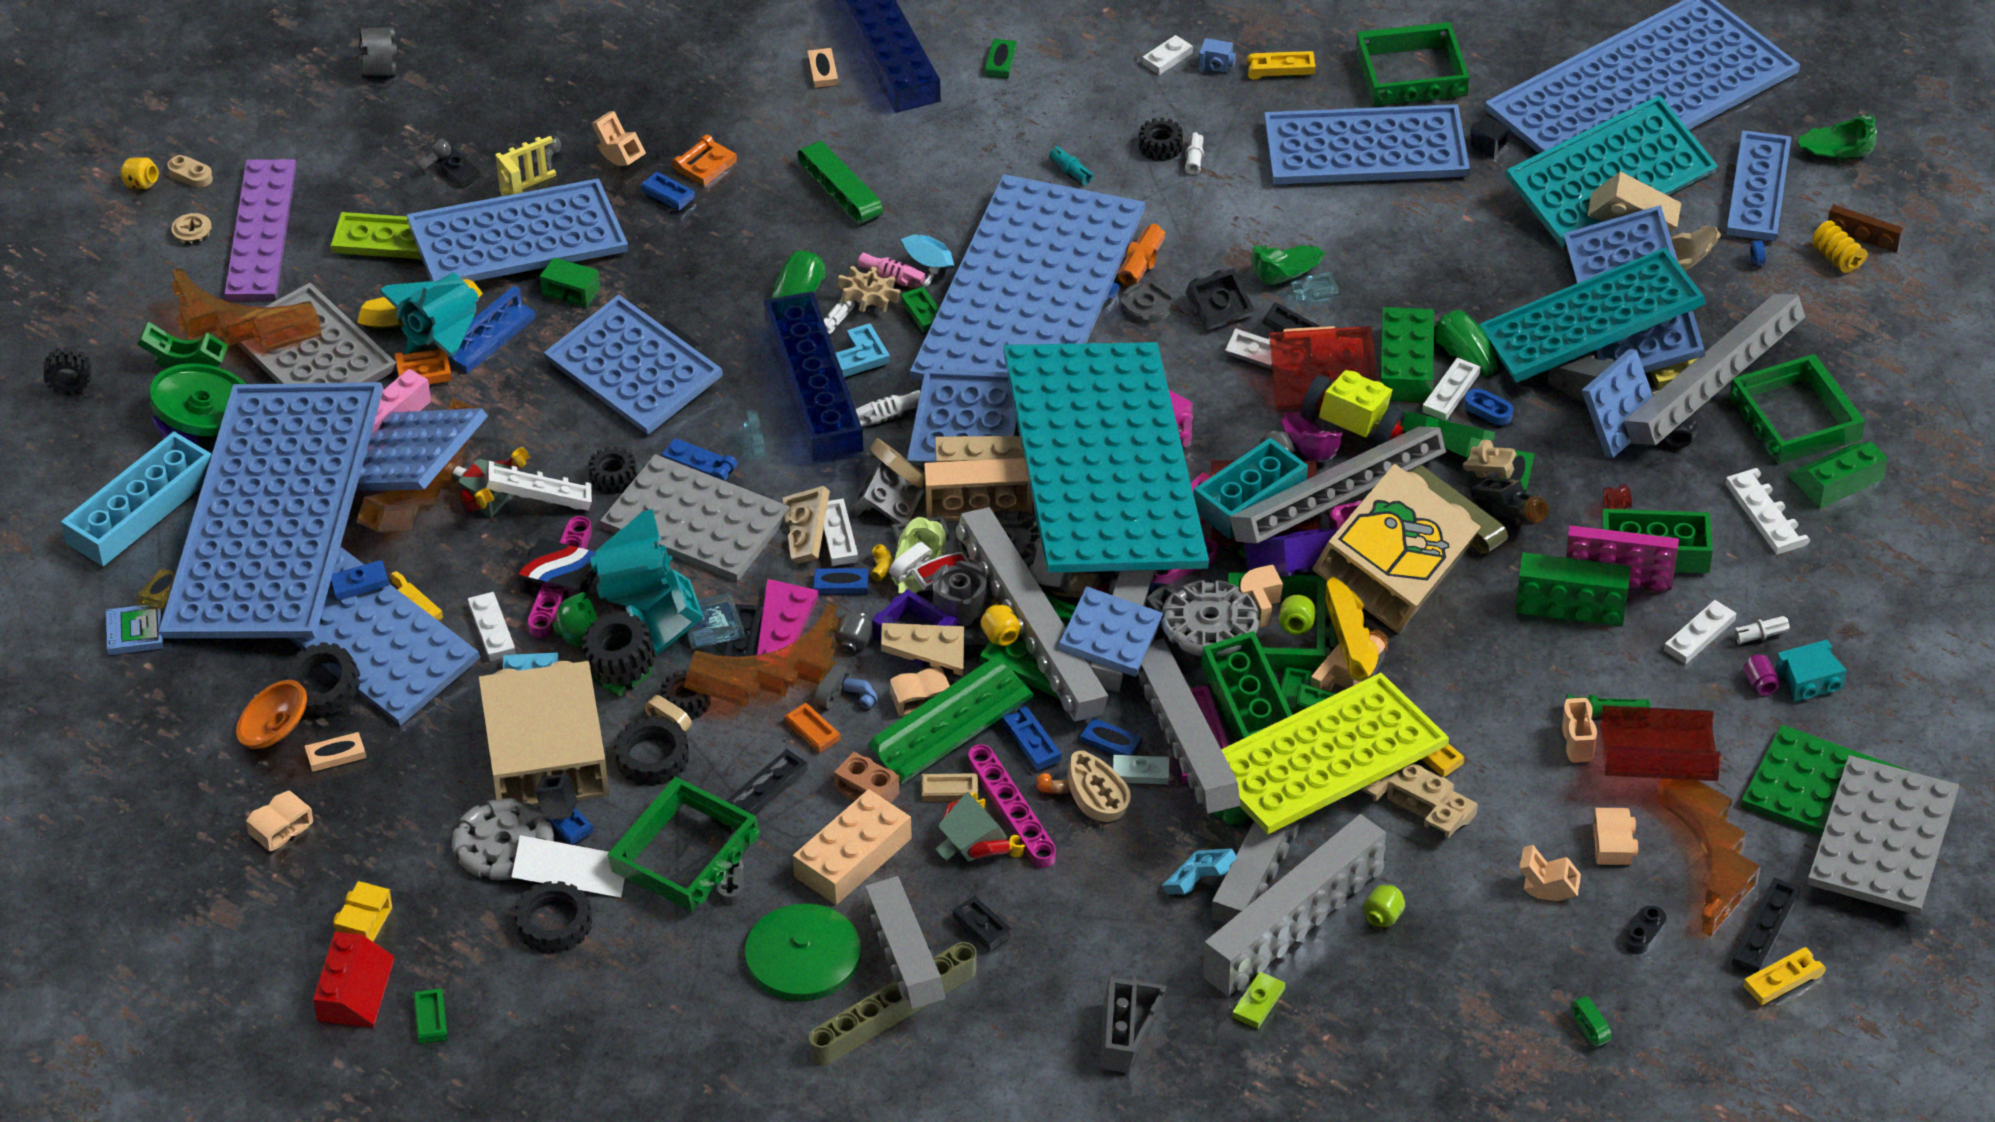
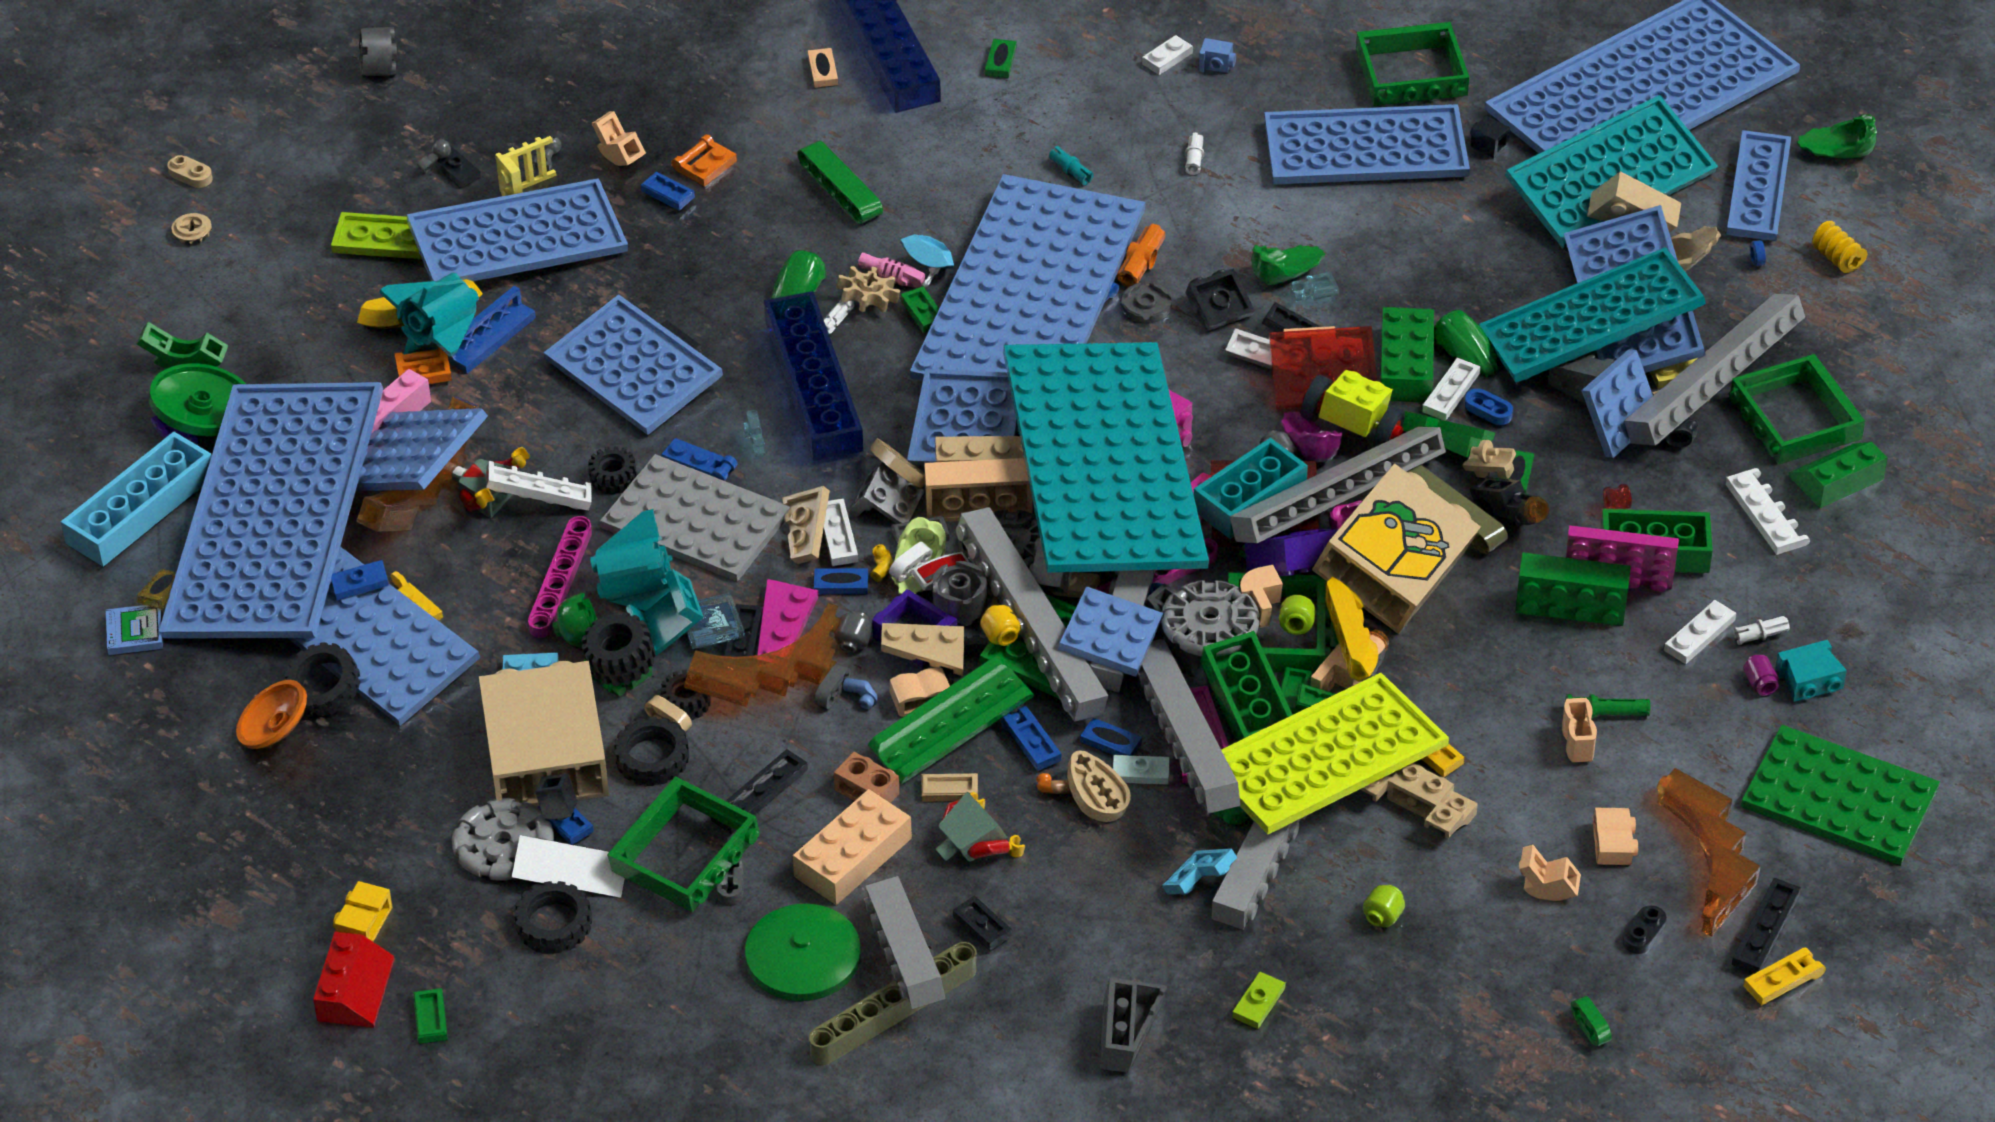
black tyre [43,347,91,395] -> none
yellow head [120,157,158,189] -> none
clear orange arch [170,268,322,353] -> none
medium lavender plate [225,159,296,301] -> none
light grey plate [226,283,397,384] -> none
light nougat brick [246,791,313,851] -> none
light nougat tile [305,732,366,772] -> none
white plate [468,592,516,662] -> none
panel [517,538,598,600] -> none
green piece [540,257,600,308] -> none
orange tile [784,703,841,754] -> none
medium azure plate [833,323,890,377] -> none
white hinge [853,390,921,428] -> none
dark pink beam [968,744,1056,868] -> none
black tyre [1139,118,1183,161] -> none
light grey brick [1203,814,1386,997] -> none
yellow plate [1246,51,1315,80] -> none
clear red panel [1600,705,1721,781] -> none
light grey plate [1807,755,1959,915] -> none
reddish brown plate [1828,204,1904,252] -> none

